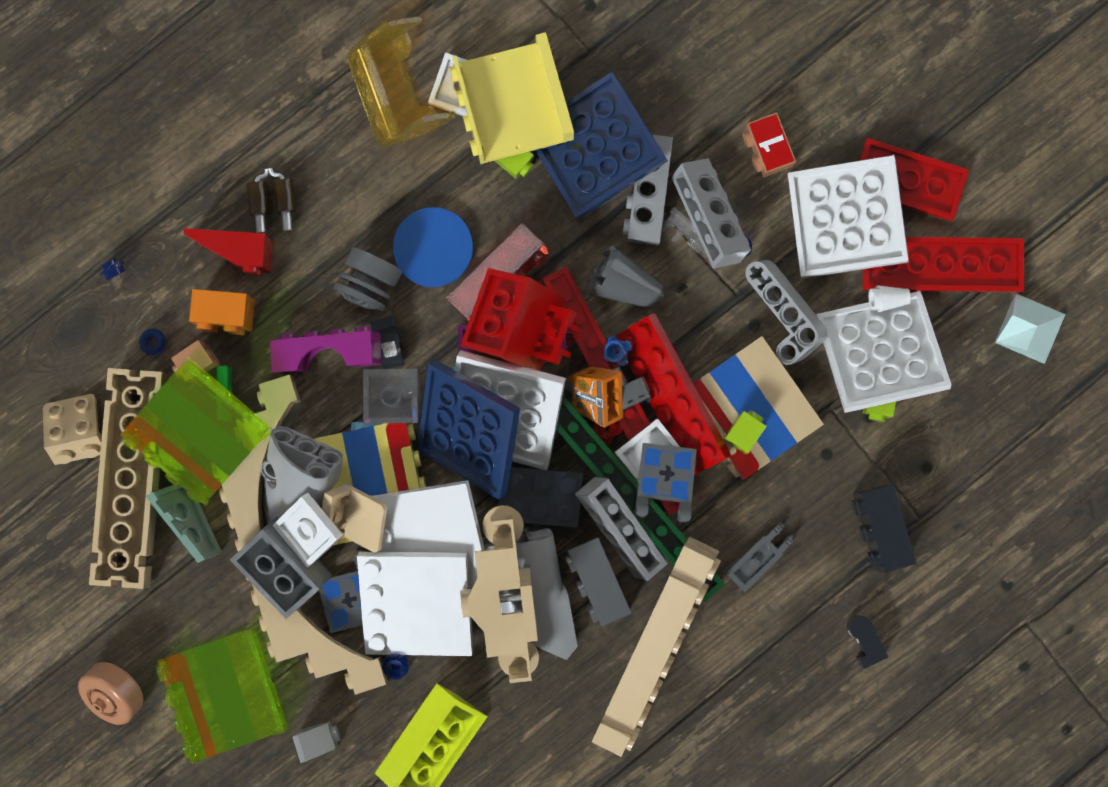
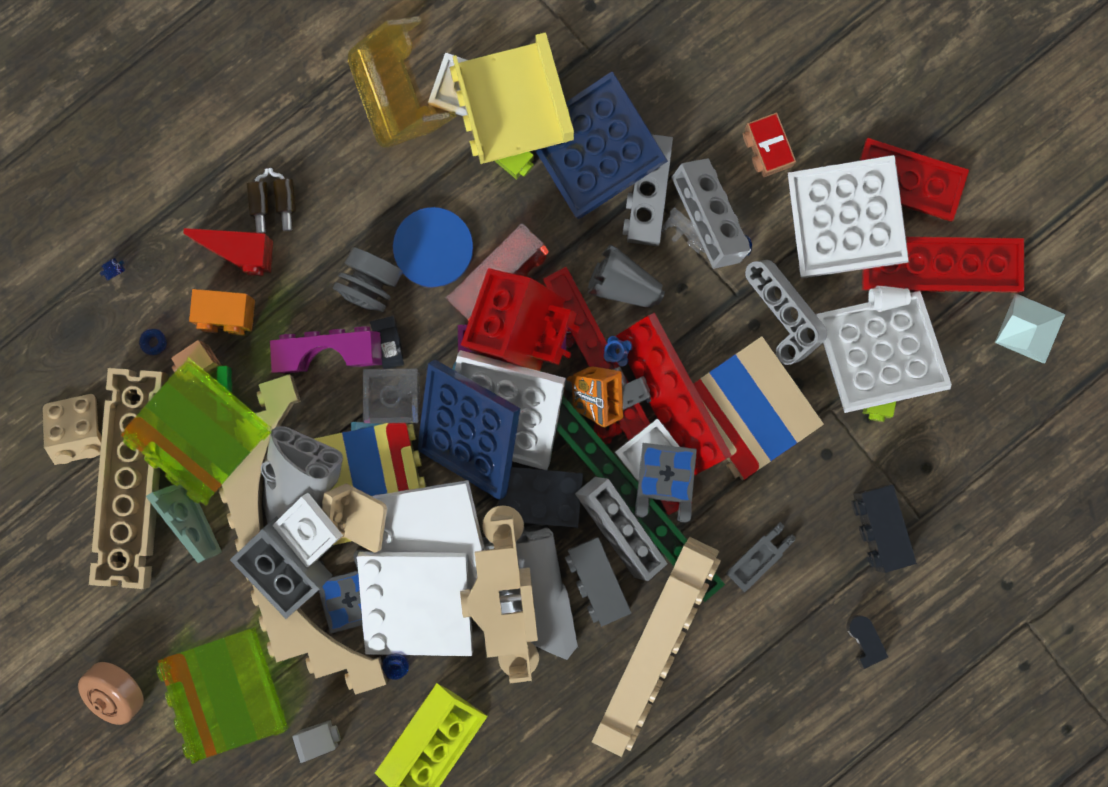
lime brick [724,410,767,454] -> none

